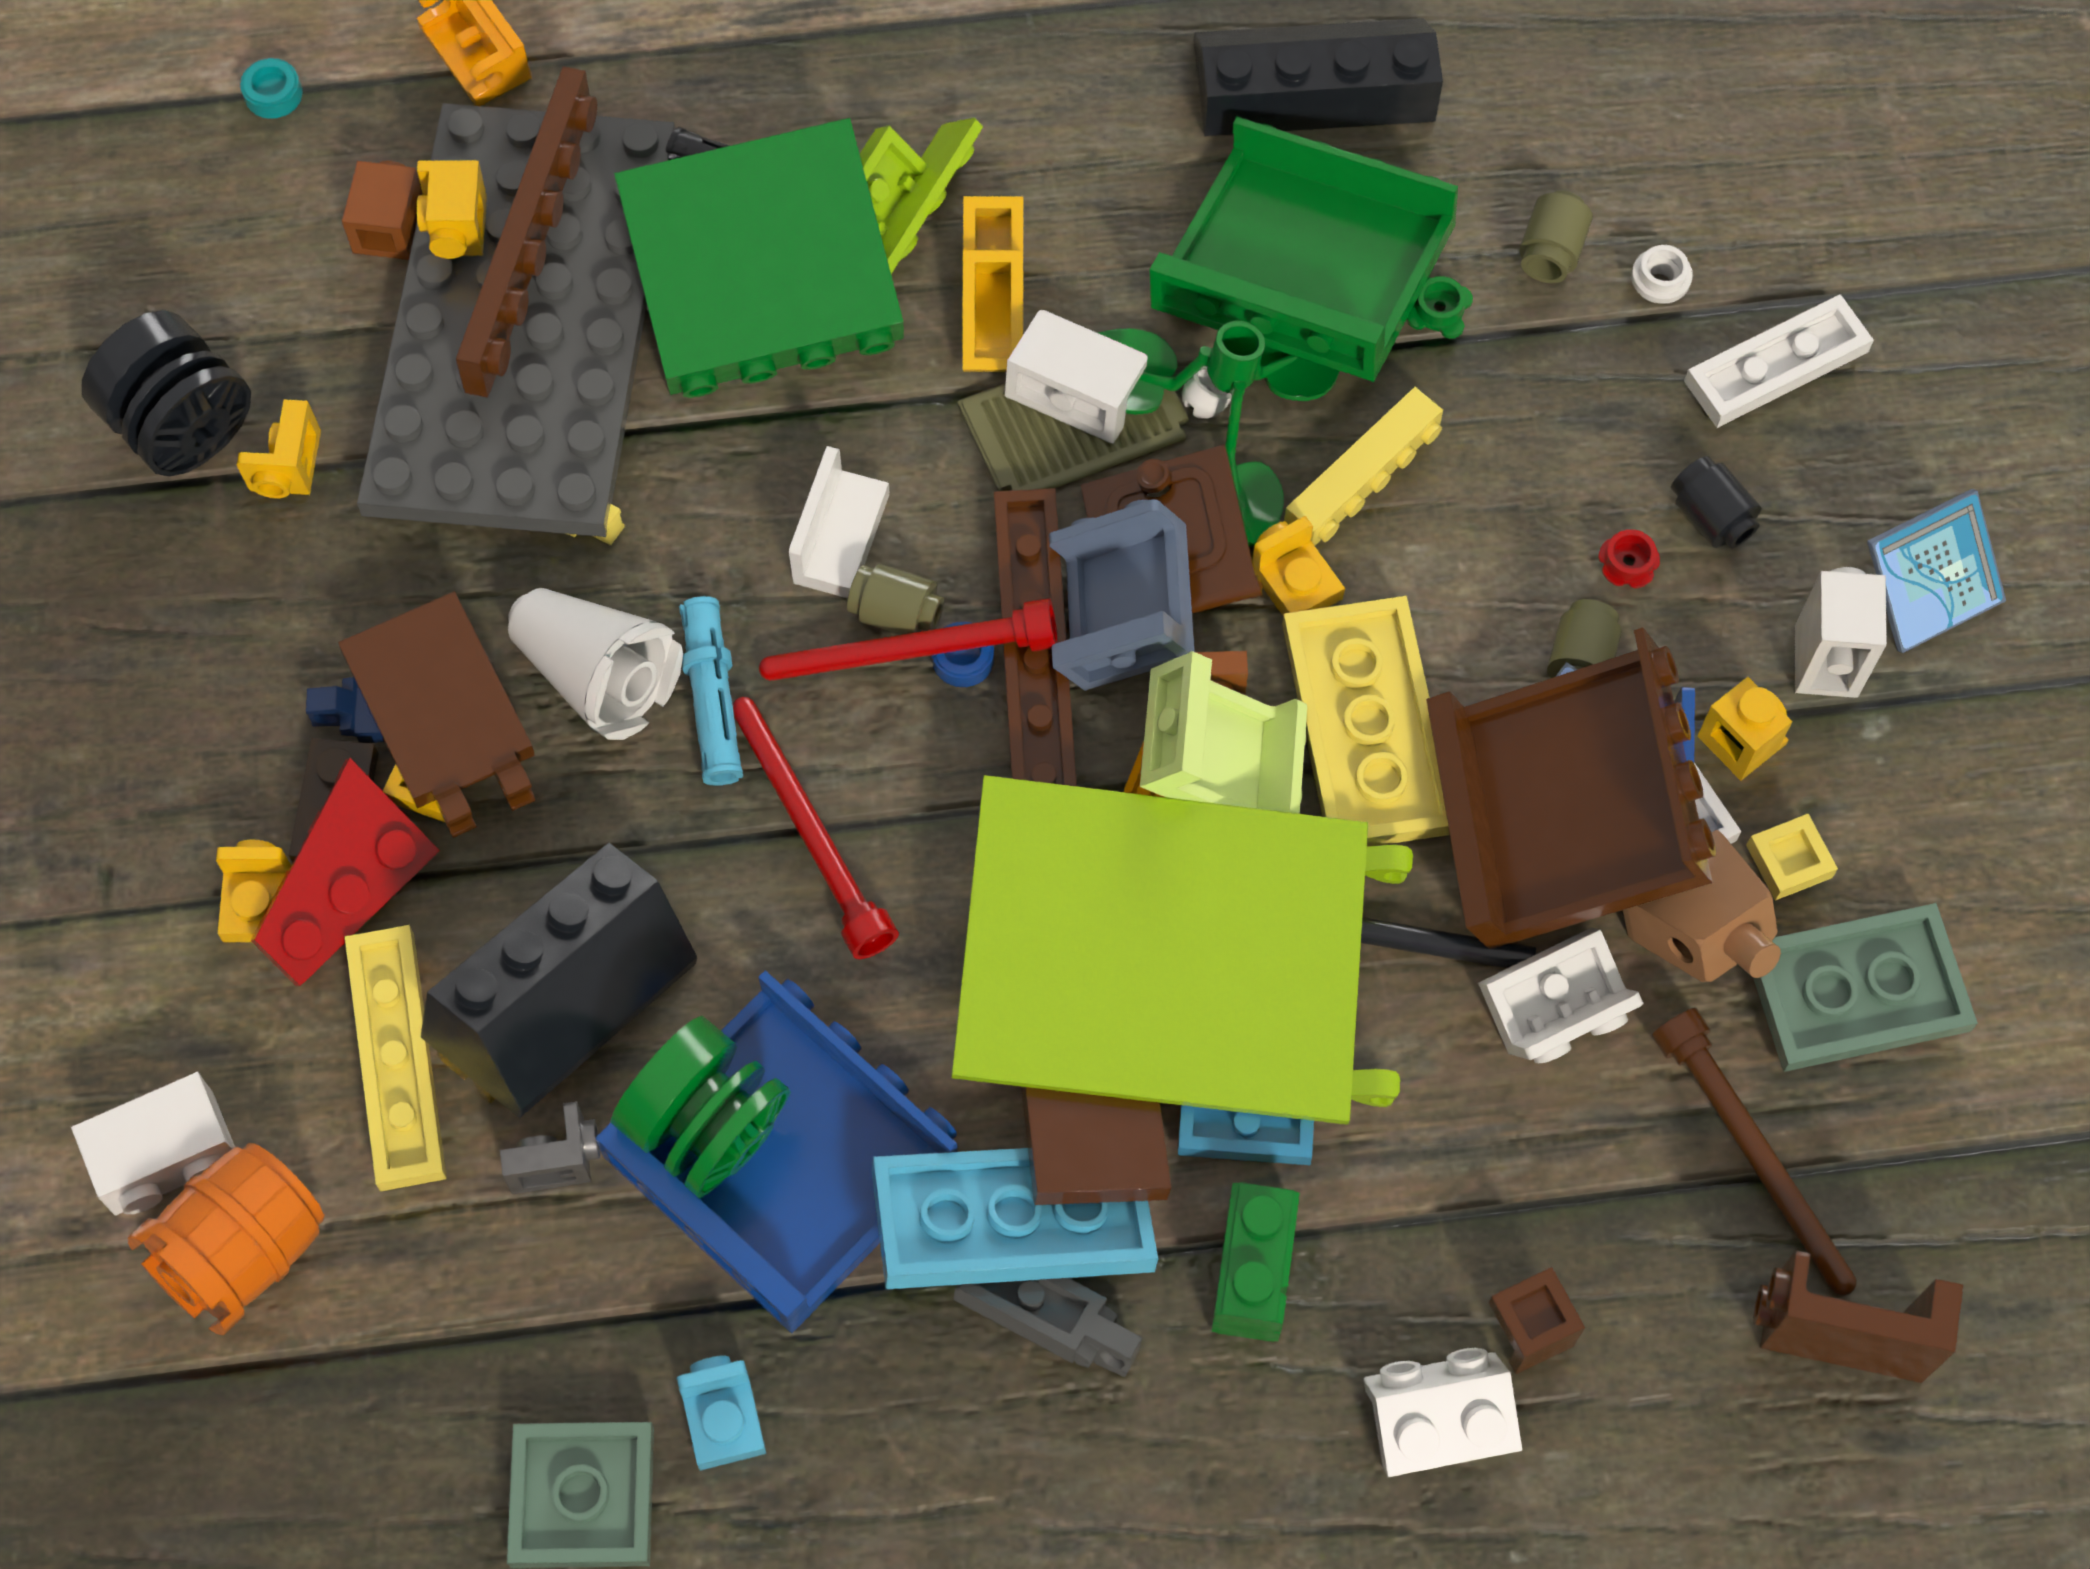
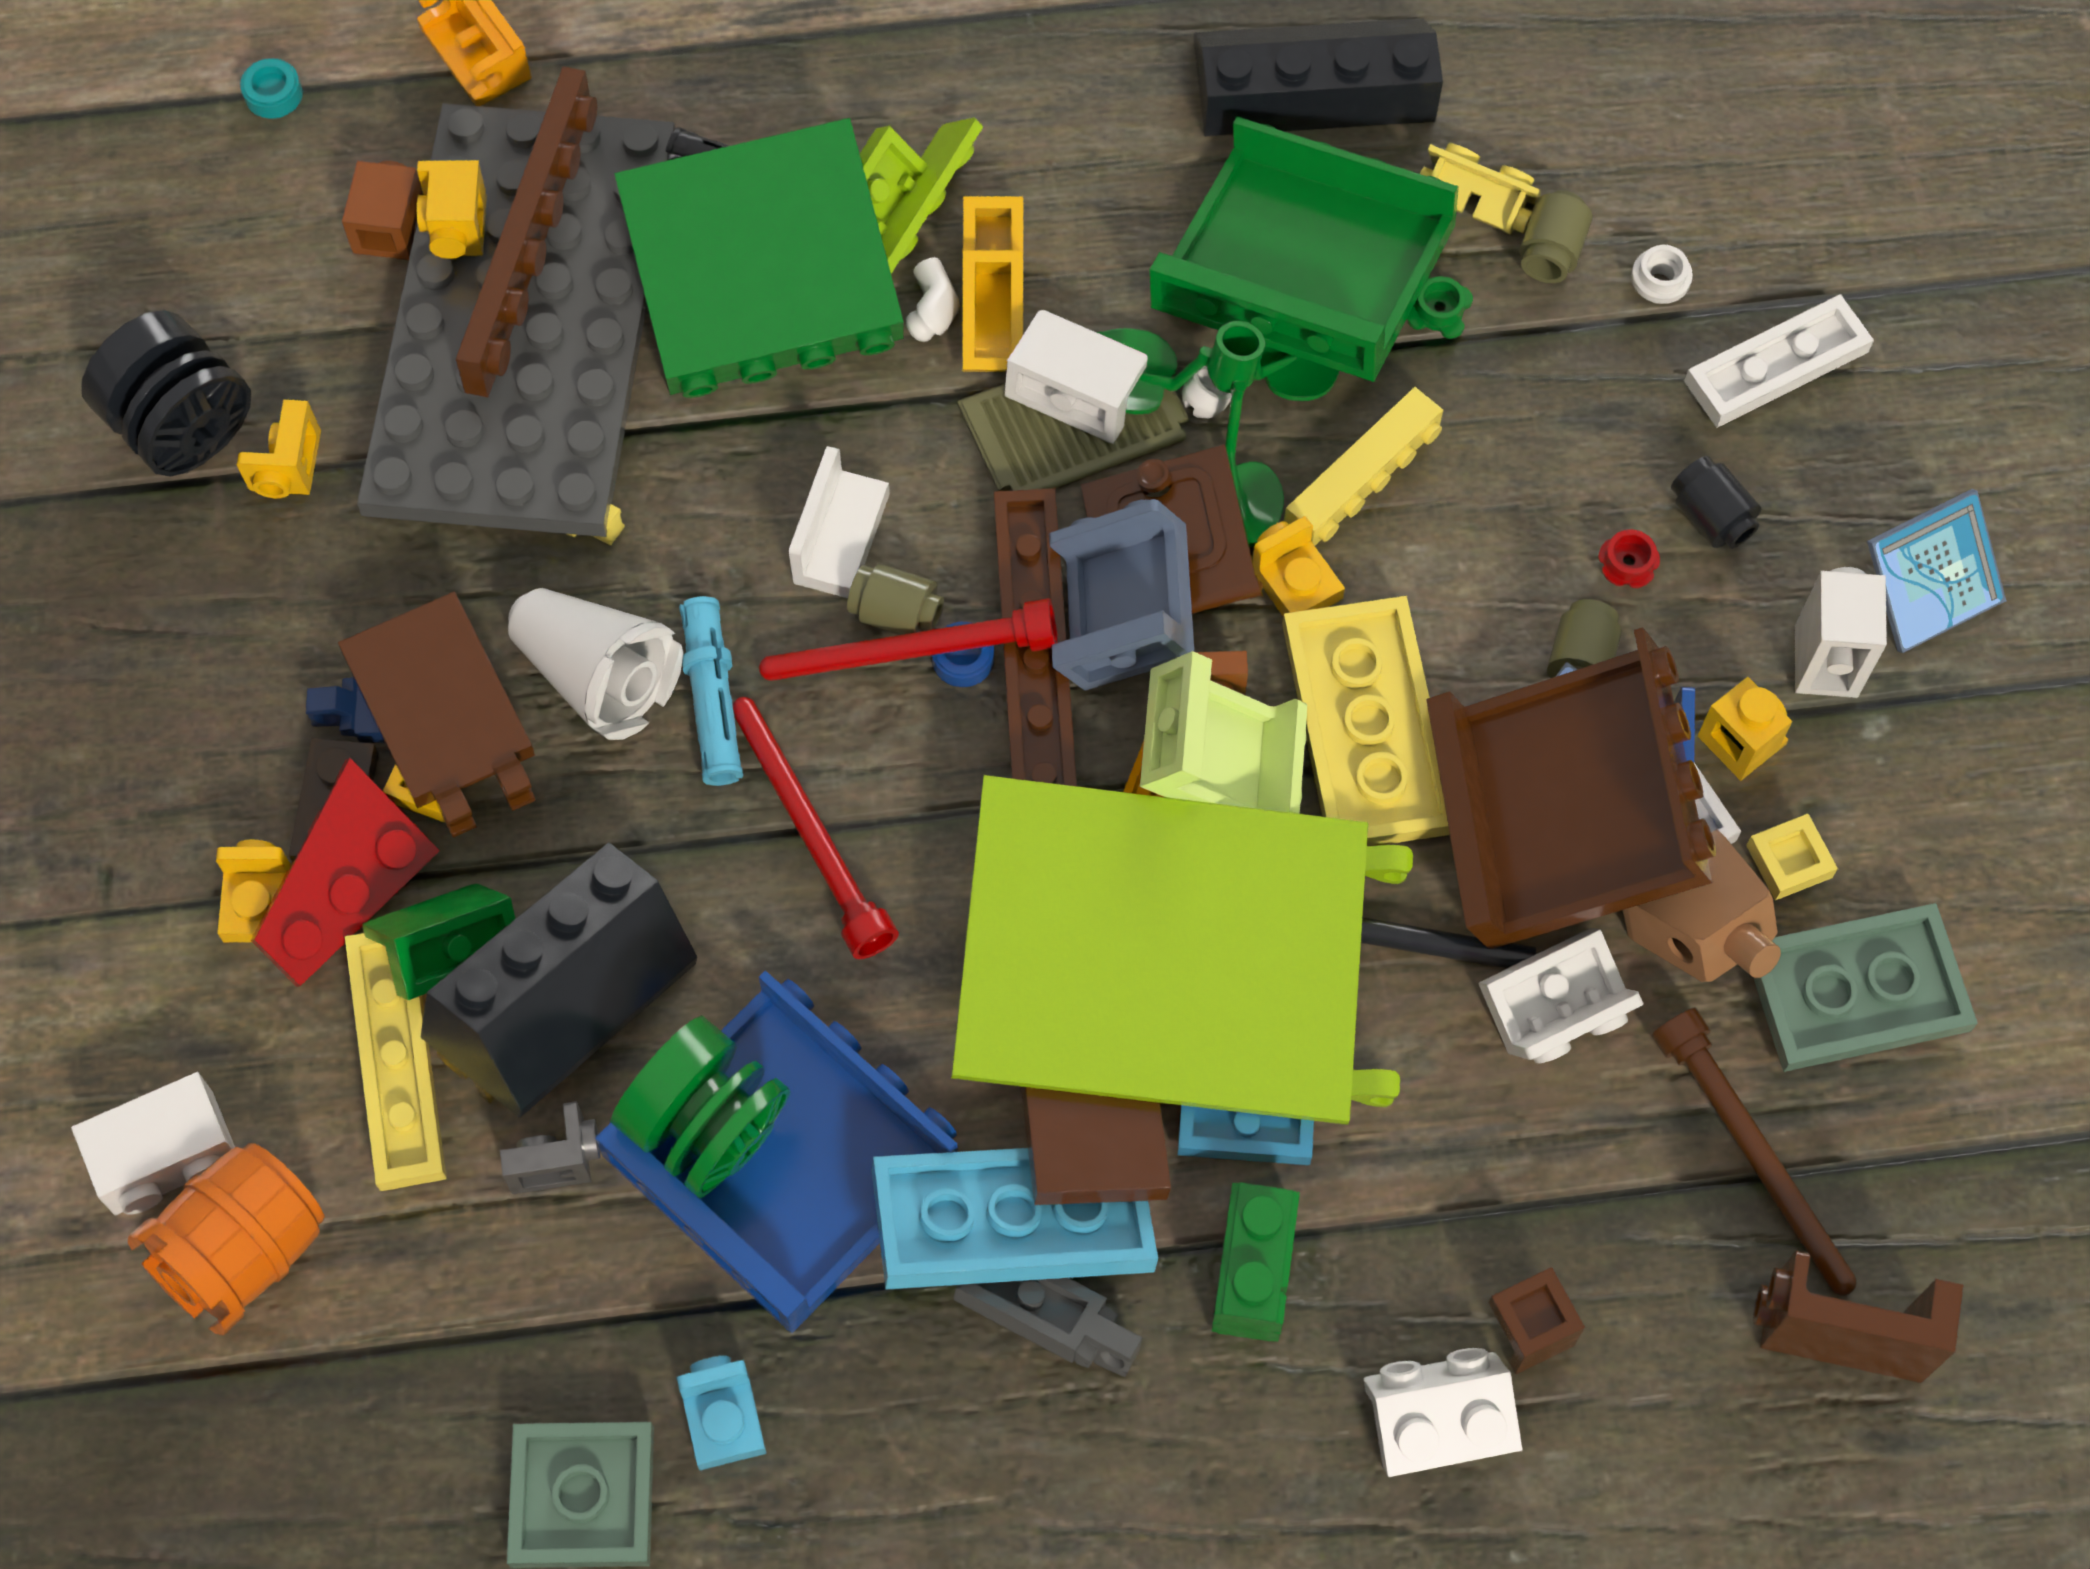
none -> green panel [362,884,516,1000]
none -> white arm [906,257,960,342]
none -> light yellow hinge [1420,143,1541,235]

